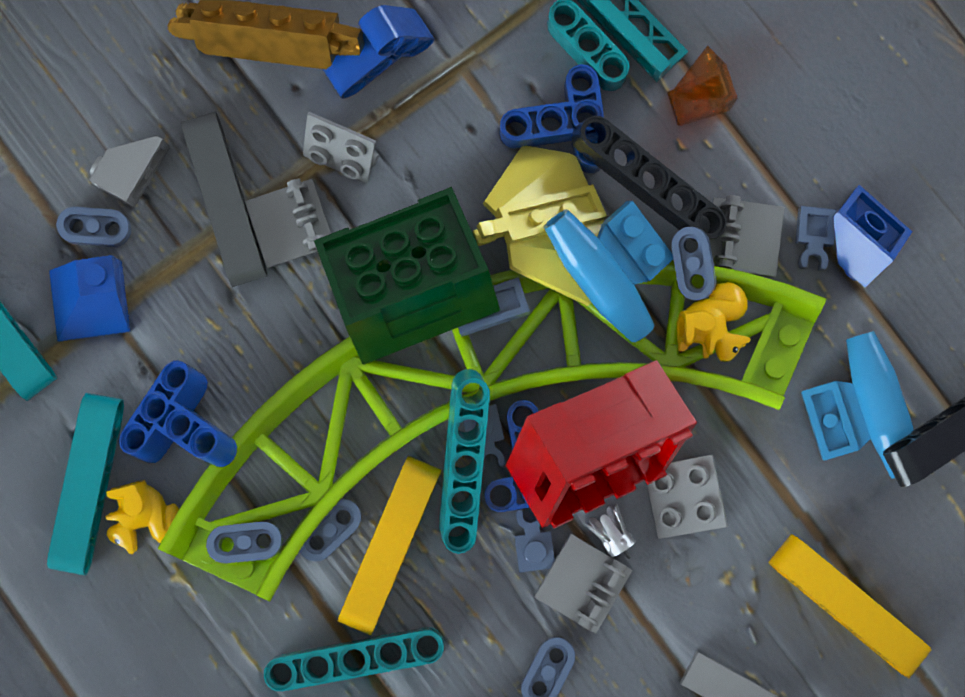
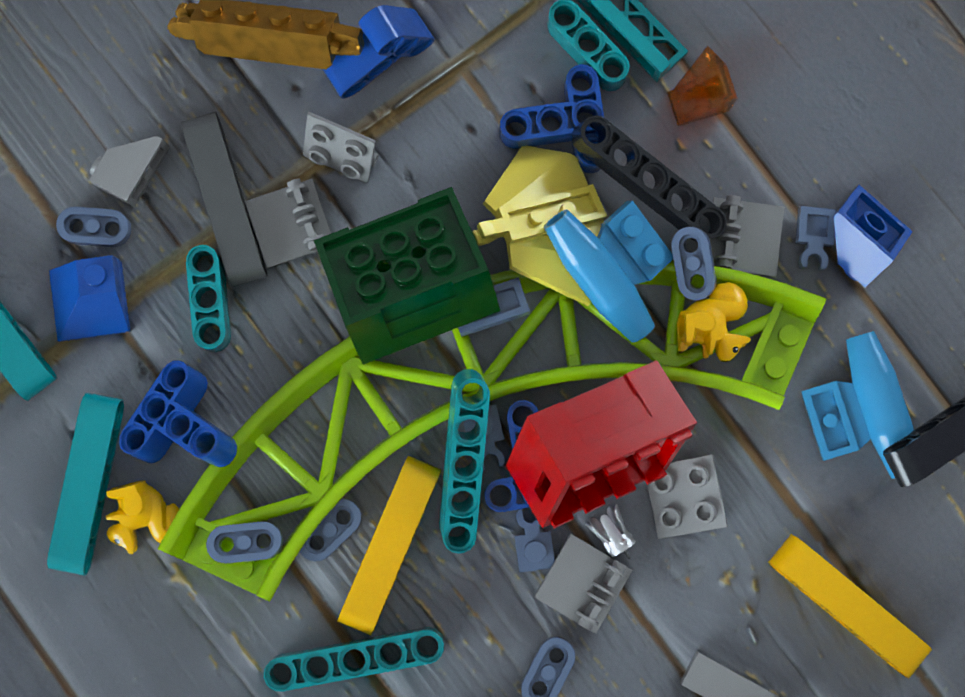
none -> teal beam [186,245,231,353]

